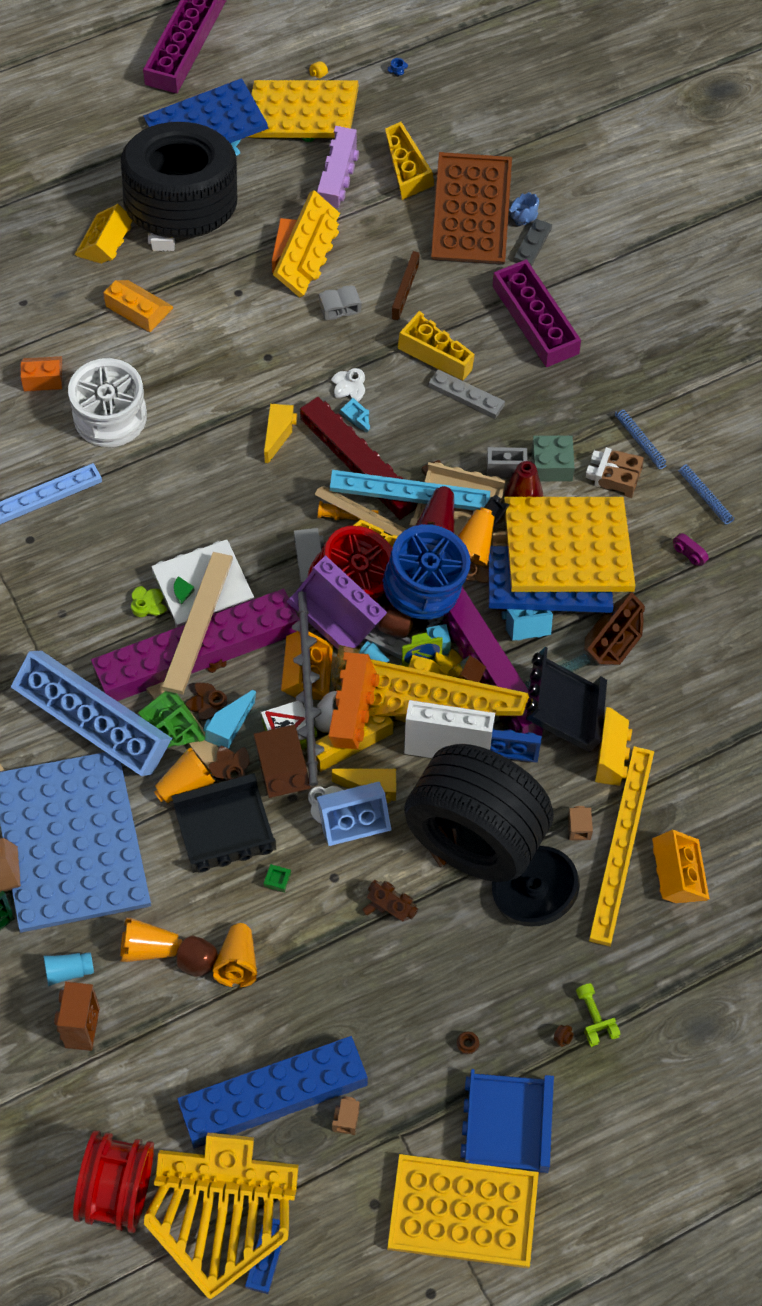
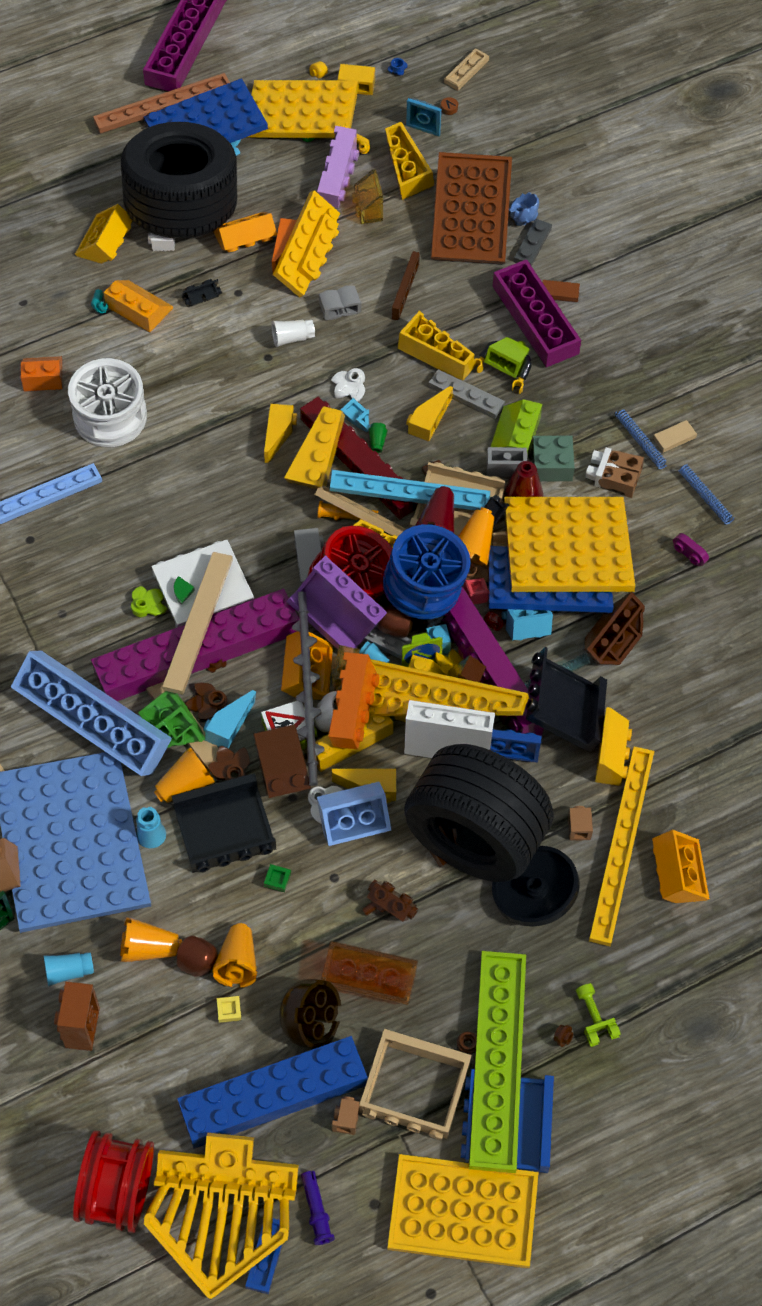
none -> teal arm [91,289,108,314]
none -> nougat plate [93,73,230,134]
none -> medium azure plant [136,807,166,848]
none -> black hinge [182,279,222,307]
none -> light orange slope [213,212,277,252]
none -> light yellow plate [217,996,241,1023]
none -> white plant [272,319,315,347]
none -> dark brown cylinder [279,979,341,1049]
none -> yellow wedge [284,406,345,489]
none -> dark purple pin [301,1171,335,1245]
none -> clear orange brick [321,941,418,1005]
none -> yellow brick [338,64,375,95]
none -> clear yellow slope [351,169,383,224]
none -> yellow arm [357,134,370,154]
none -> tan window [359,1029,472,1140]
none -> green cone [368,423,388,453]
none -> dark azure slope [406,98,442,136]
none -> yellow slope [406,386,453,441]
none -> dark orange tile [441,97,458,115]
none -> tan tile [444,48,489,91]
none -> coral slope [463,578,489,604]
none -> lime plate [469,951,526,1173]
none -> lime torso [472,337,532,394]
none -> clear red tile [484,611,504,631]
none -> lime slope [491,399,542,459]
none -> dark orange tile [542,280,580,302]
none -> tan tile [653,420,697,453]

